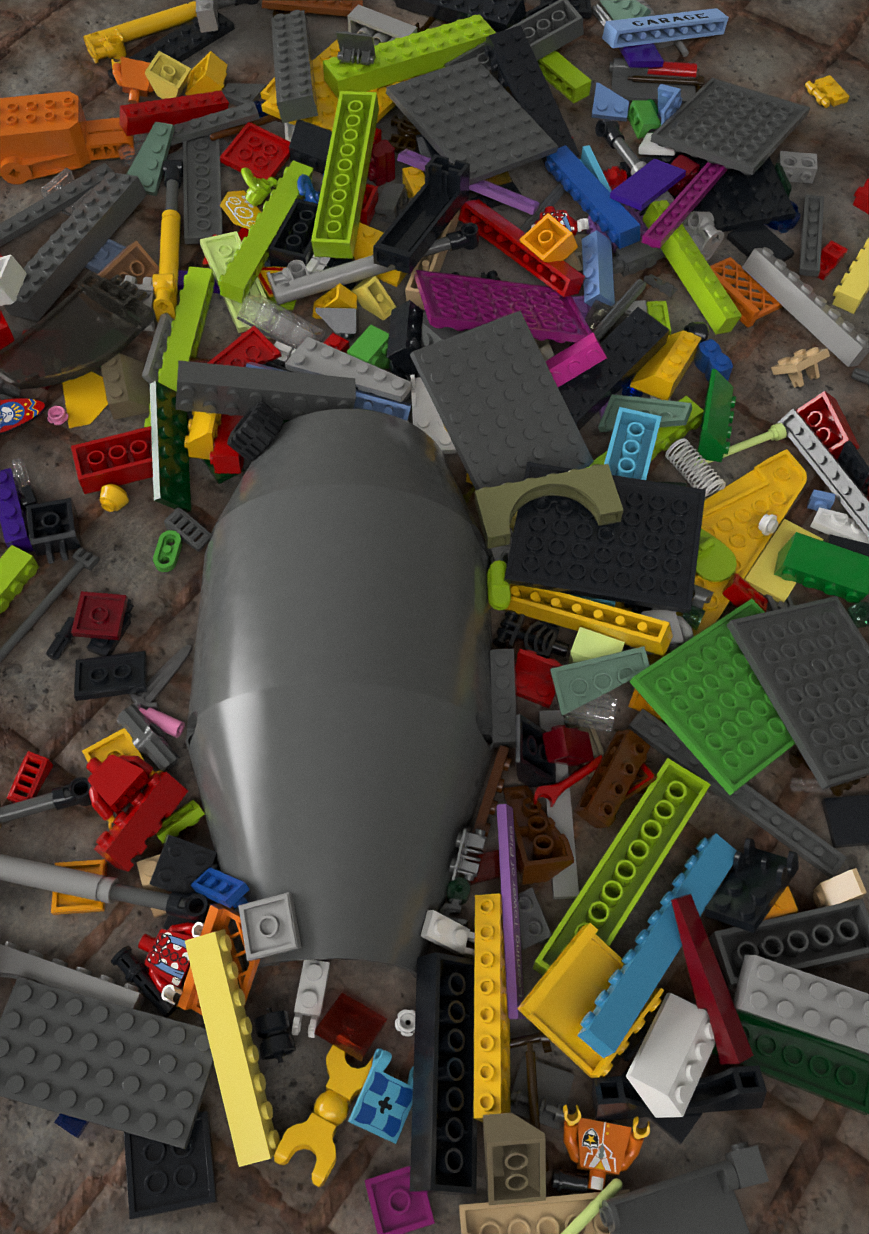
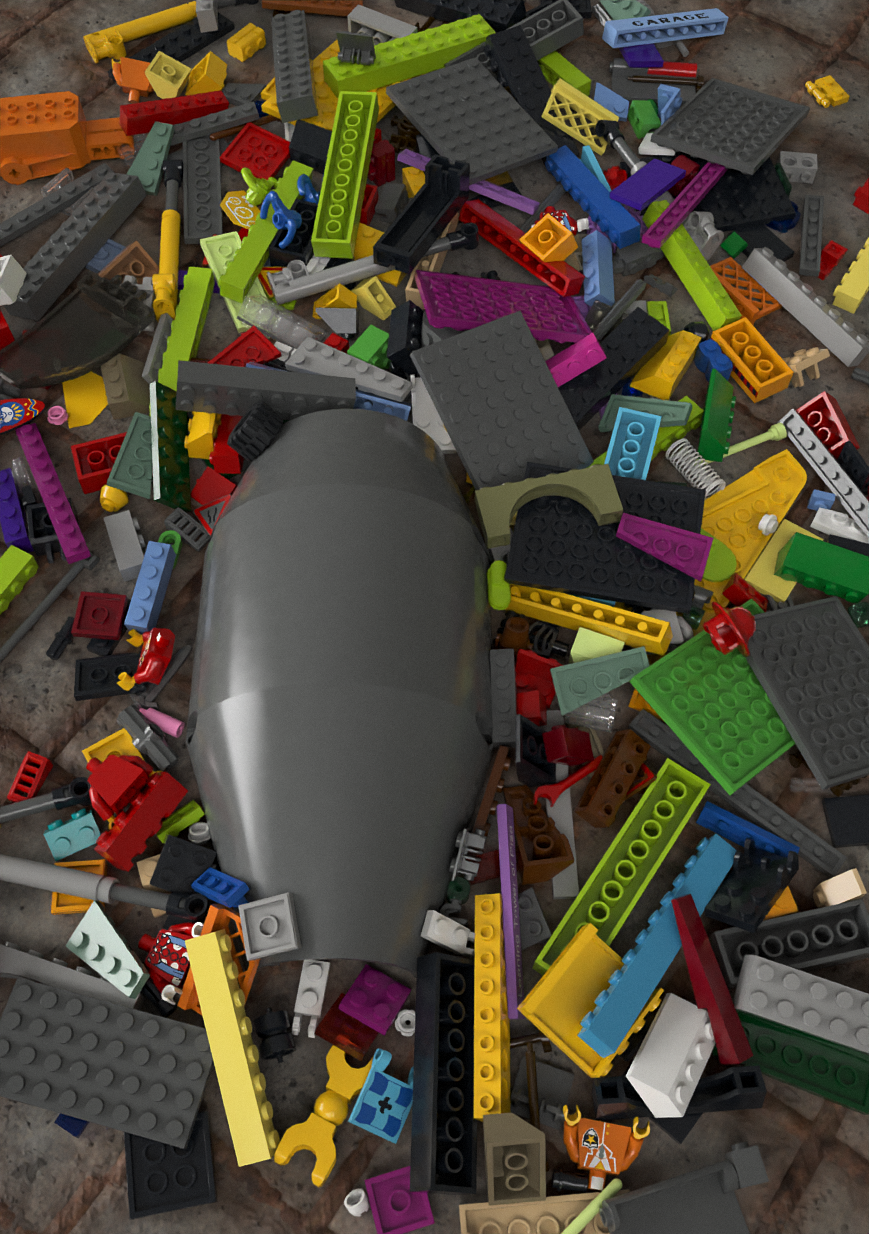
none -> magenta plate [15,423,91,564]
none -> teal bracket [43,808,102,861]
none -> wing [66,901,150,999]
none -> light grey brick [104,510,146,582]
none -> sand green wing [107,412,152,499]
none -> red torso [117,628,175,691]
none -> medium blue brick [124,541,176,635]
none -> white plate [188,822,211,845]
none -> red piece [190,466,237,505]
none -> piece [193,494,232,537]
none -> yellow brick [227,23,266,62]
none -> blue piece [260,191,302,249]
none -> magenta plate [339,964,411,1036]
none -> white hinge [344,1189,370,1217]
none -> reddish brown piece [494,617,533,661]
none -> red brick [516,690,547,726]
none -> light yellow fence [542,78,619,156]
none -> magenta wing [616,513,713,582]
none -> blue plate [696,801,800,858]
none -> red helmet [703,602,756,657]
none -> light orange brick [711,317,794,403]
none -> green tile [720,231,748,259]

